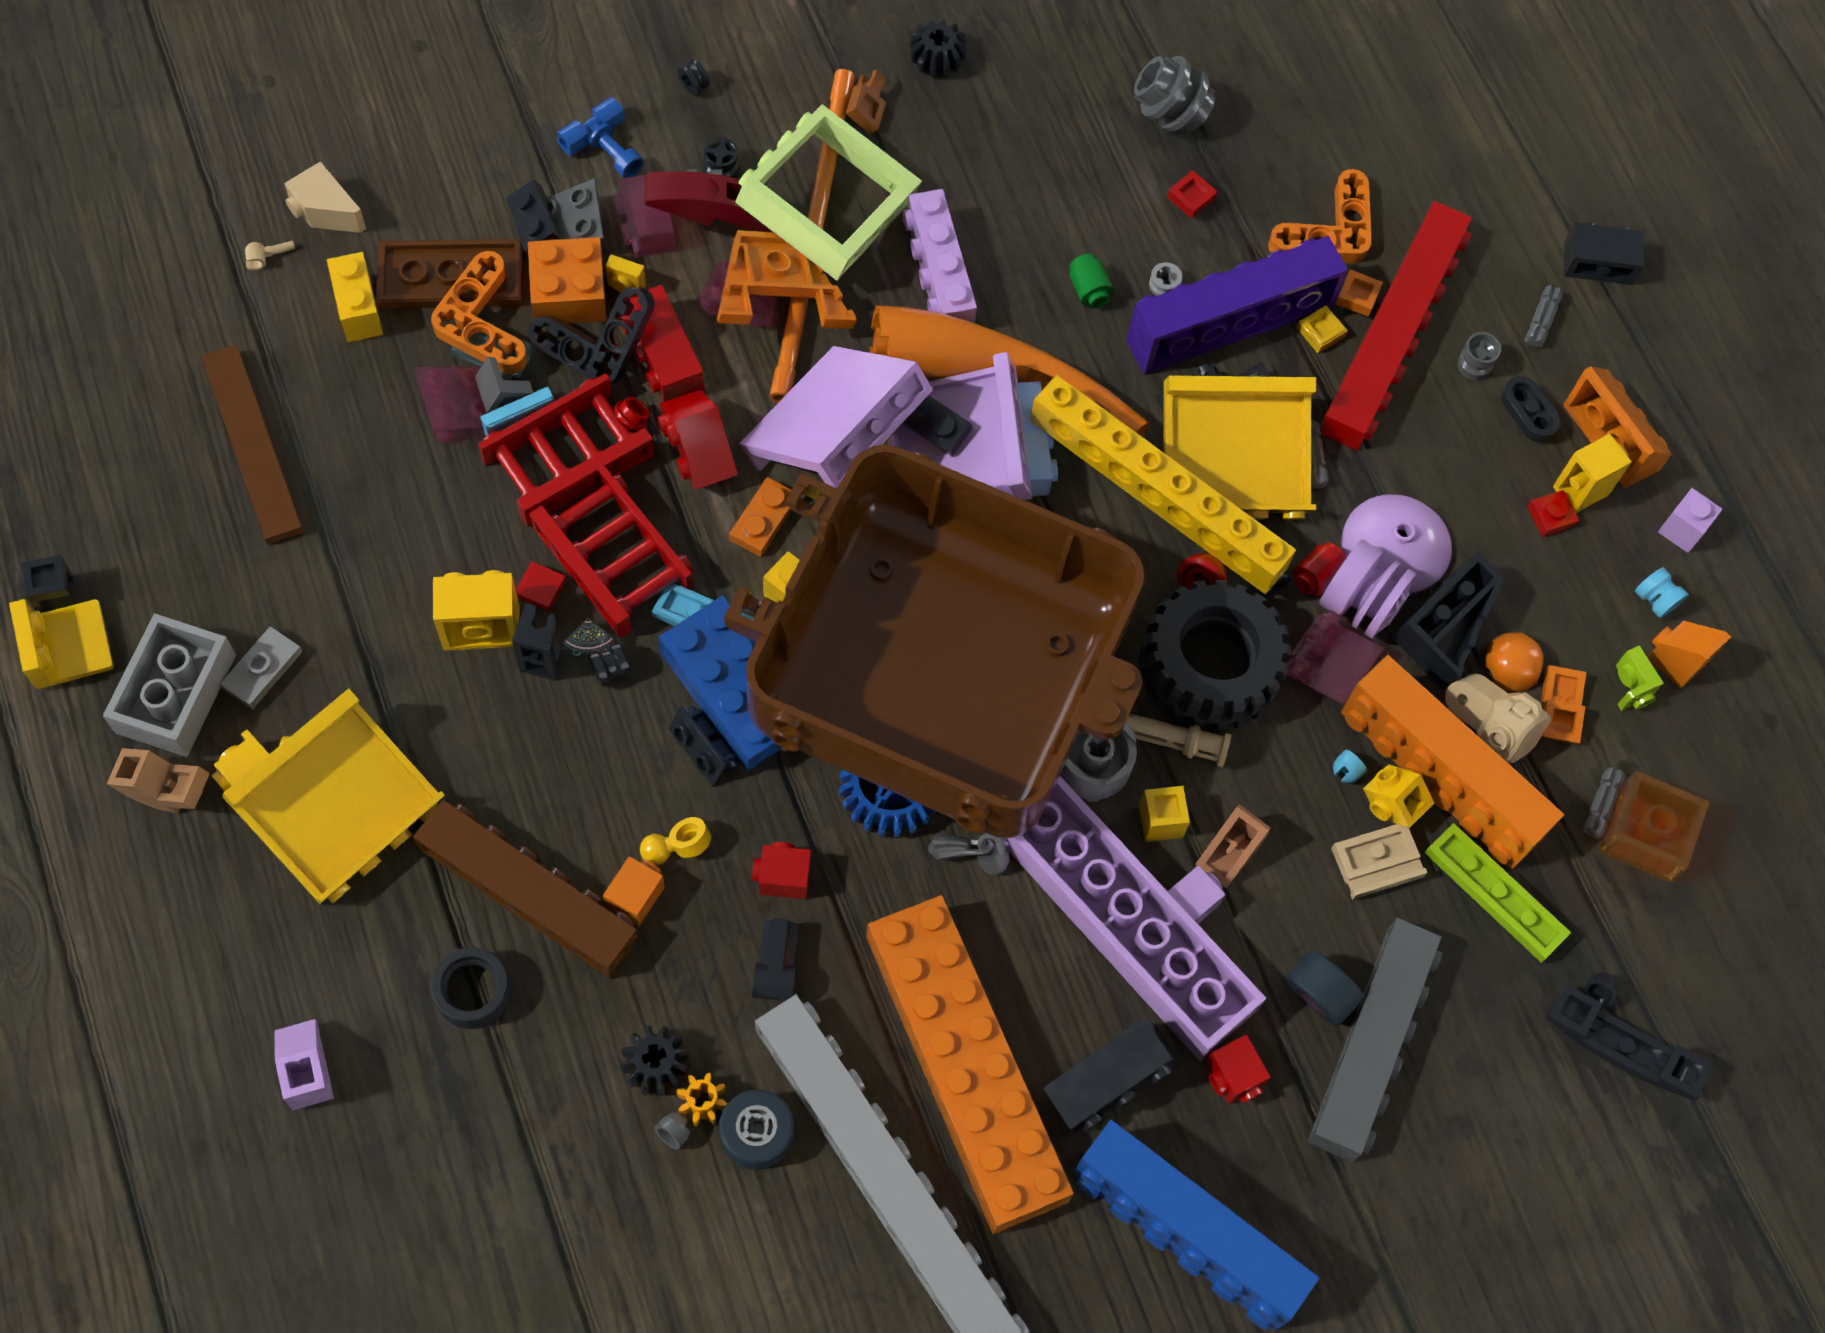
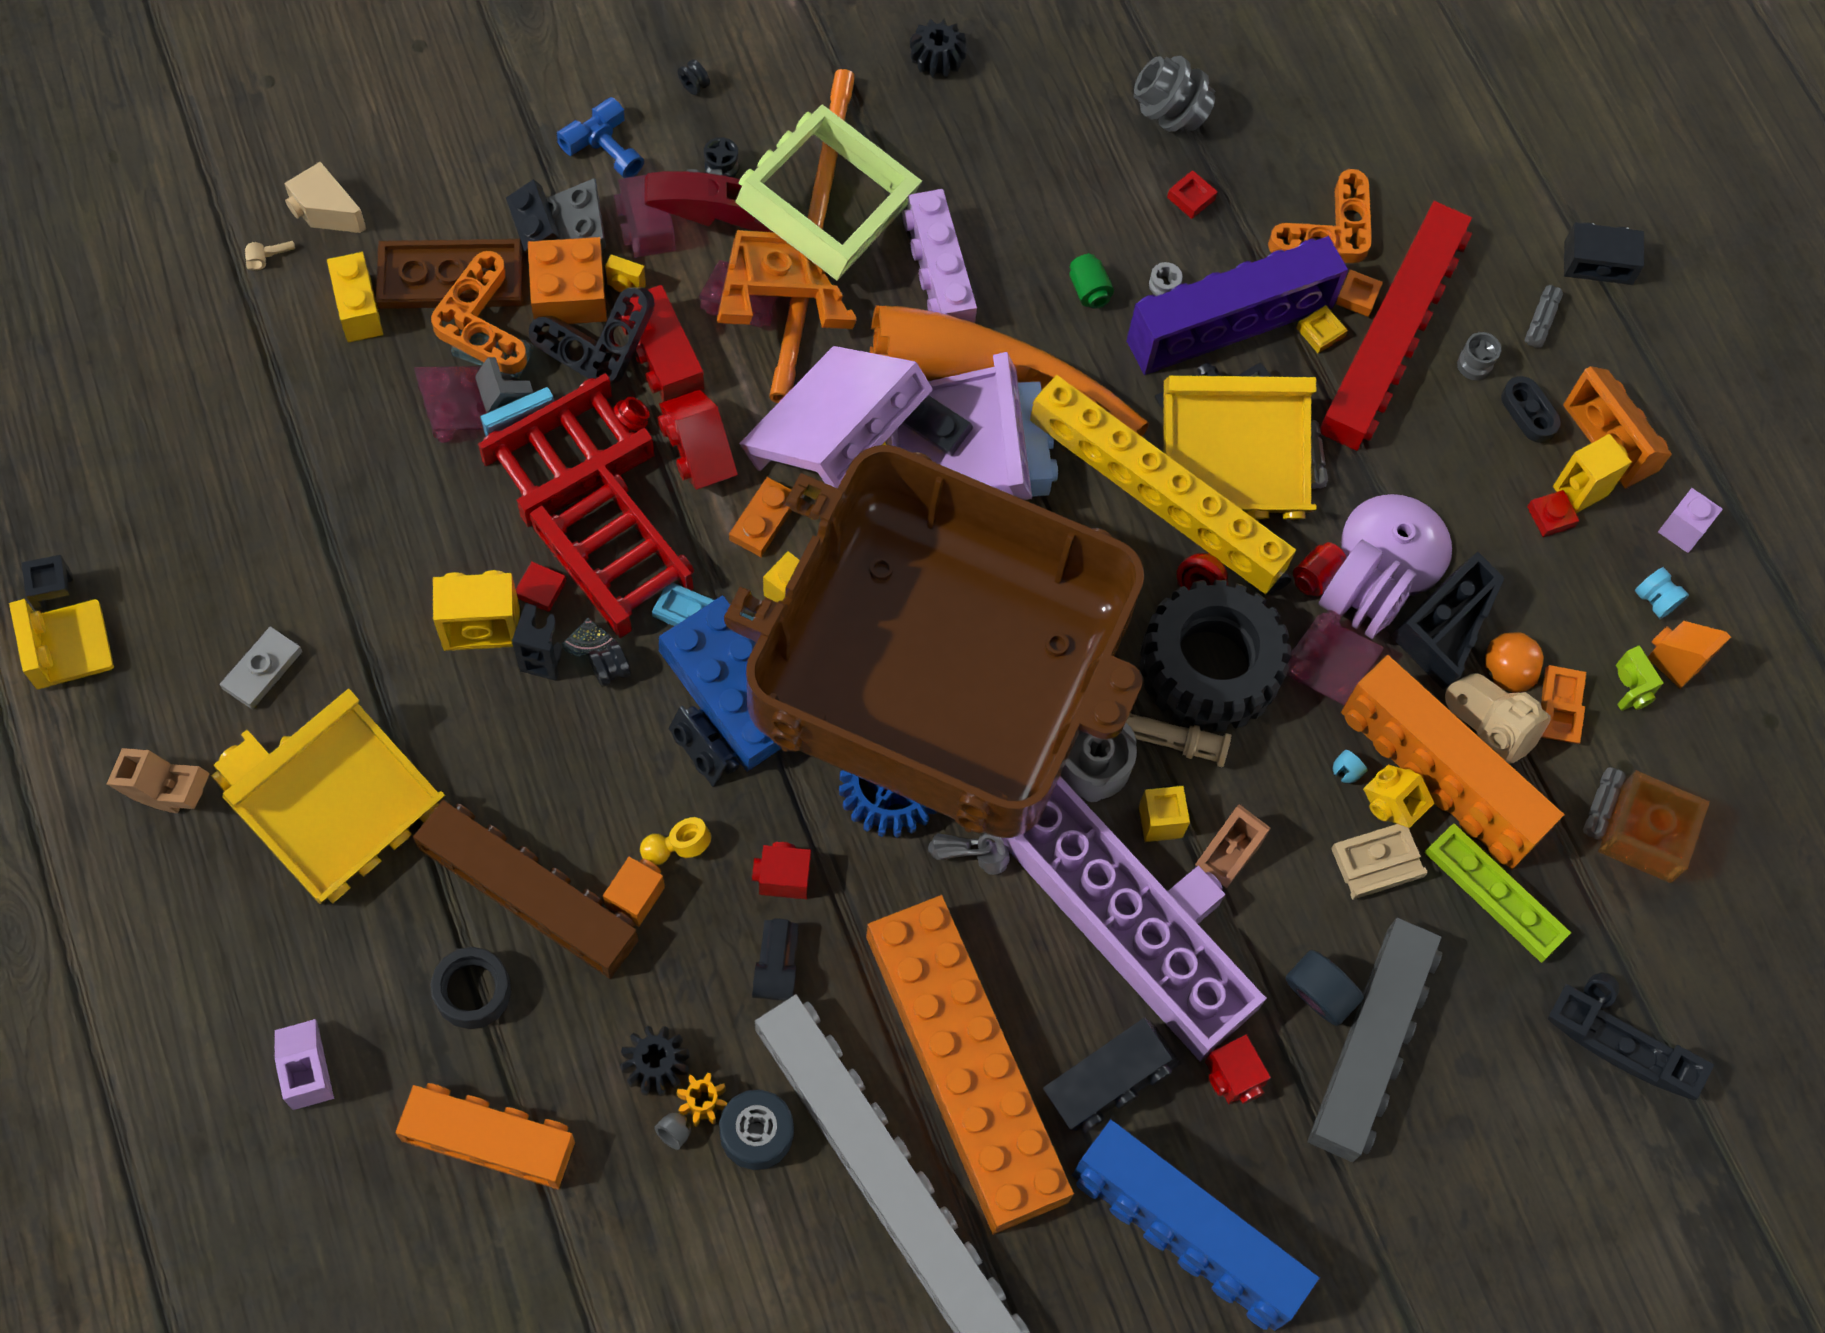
light grey brick [103,613,236,757] -> none
reddish brown tile [201,344,304,545] -> none
dark orange plate [846,69,886,133] -> none
none -> orange brick [395,1083,575,1190]

